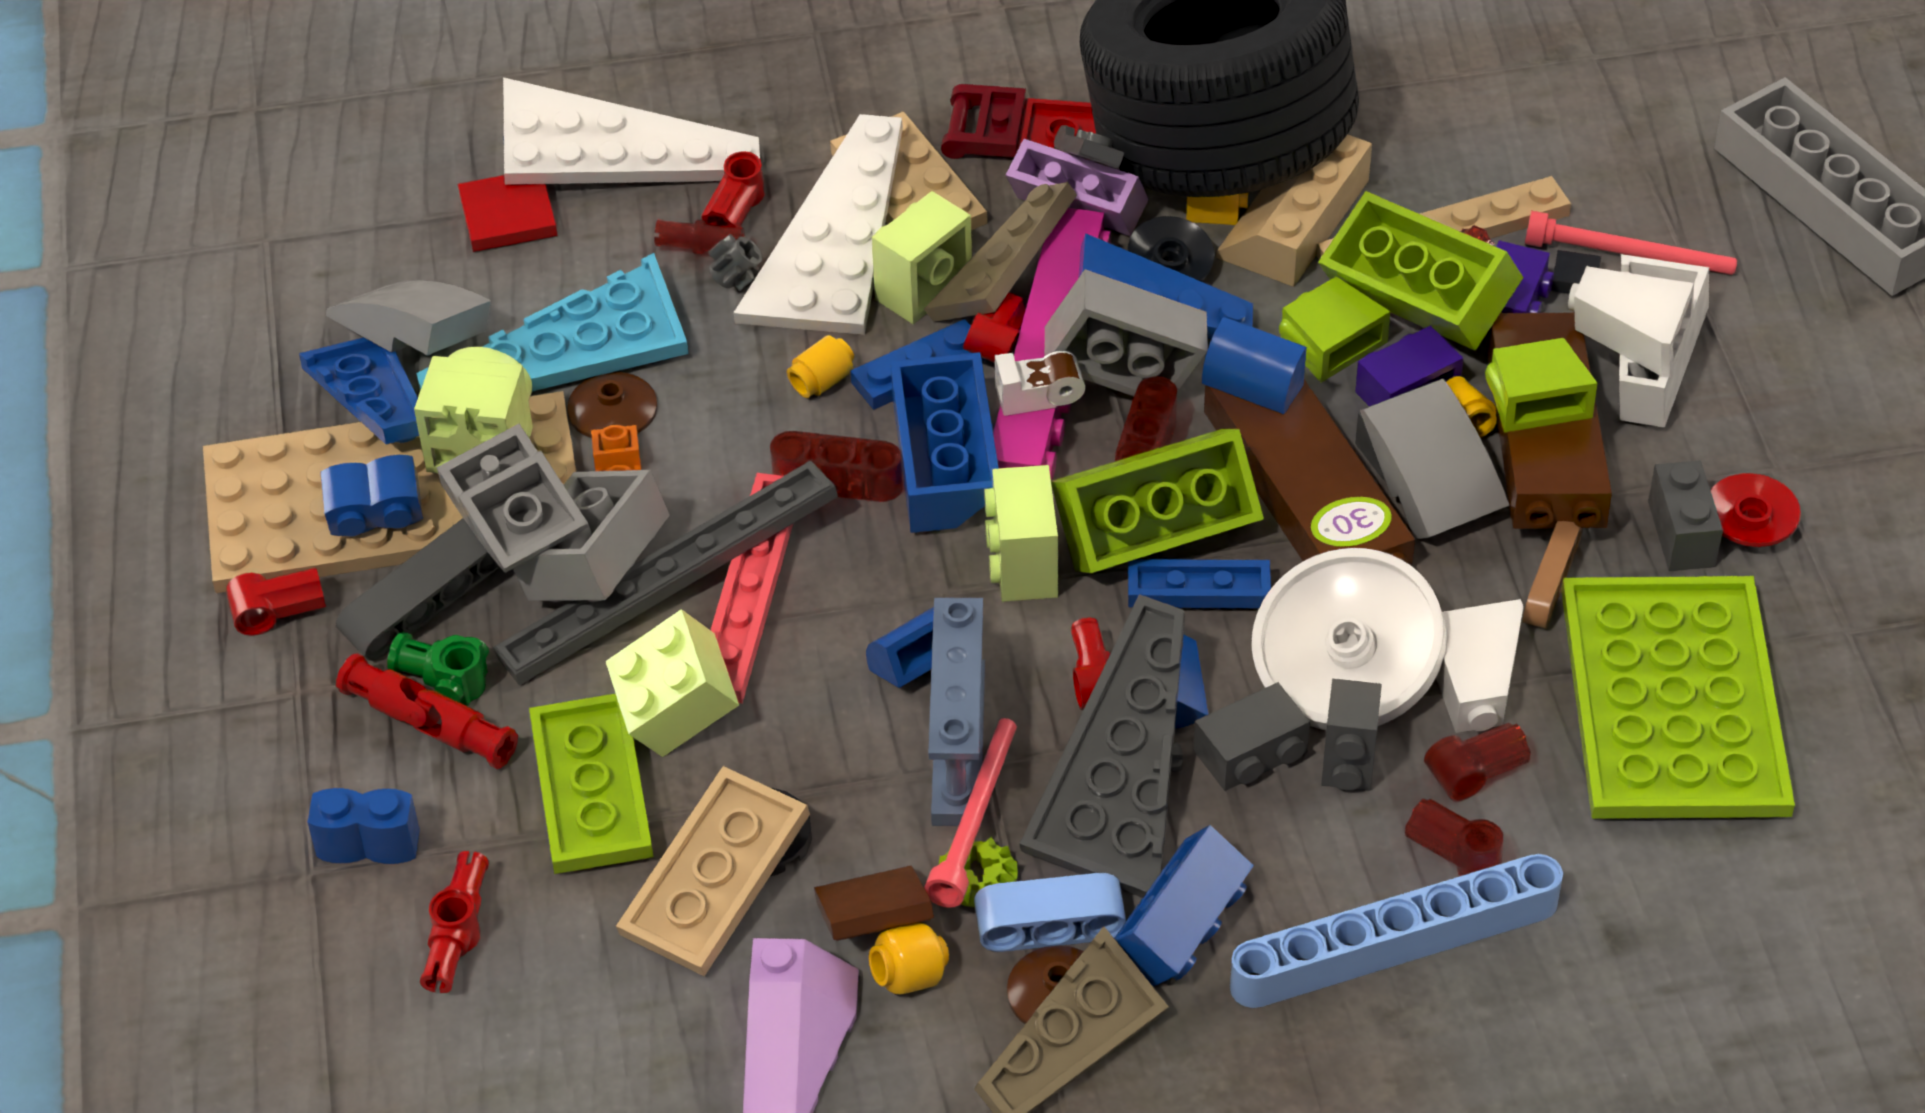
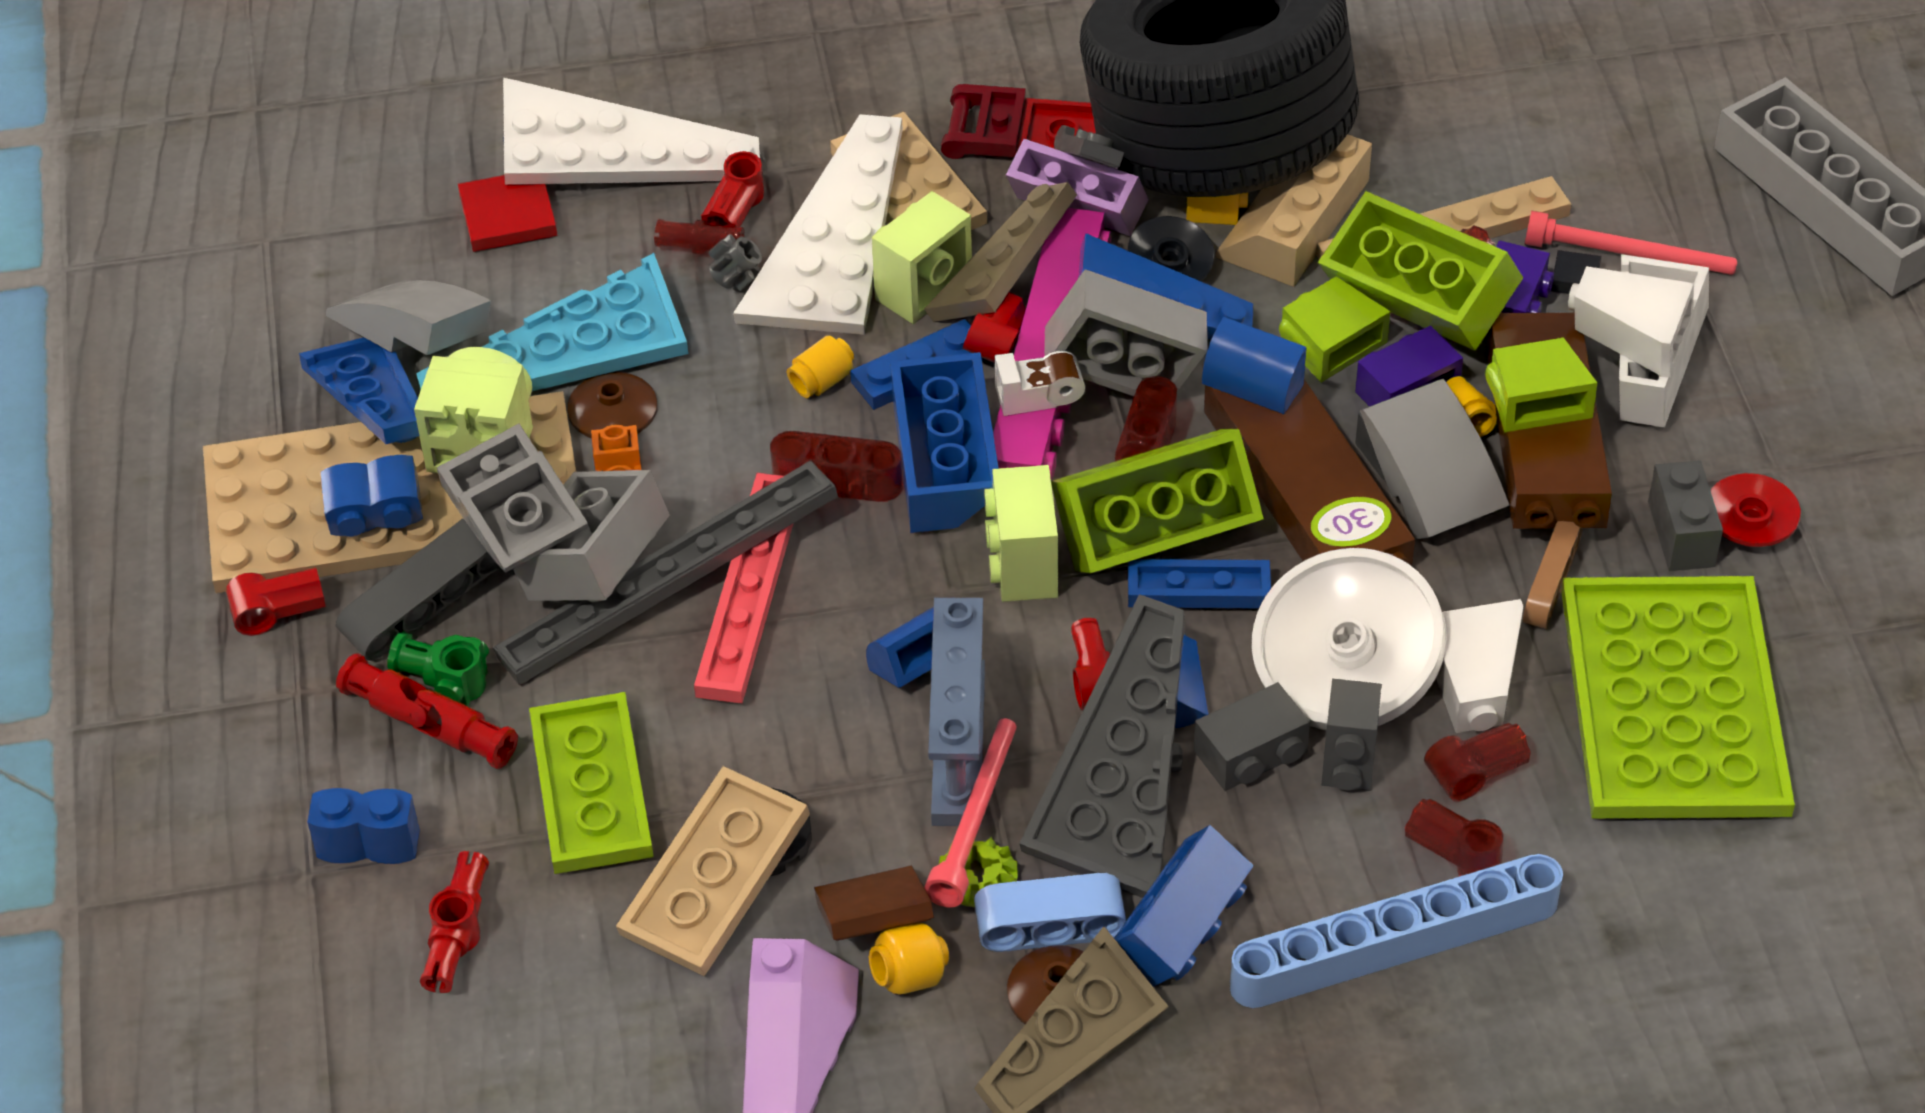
yellowish green brick [605,609,739,757] -> none

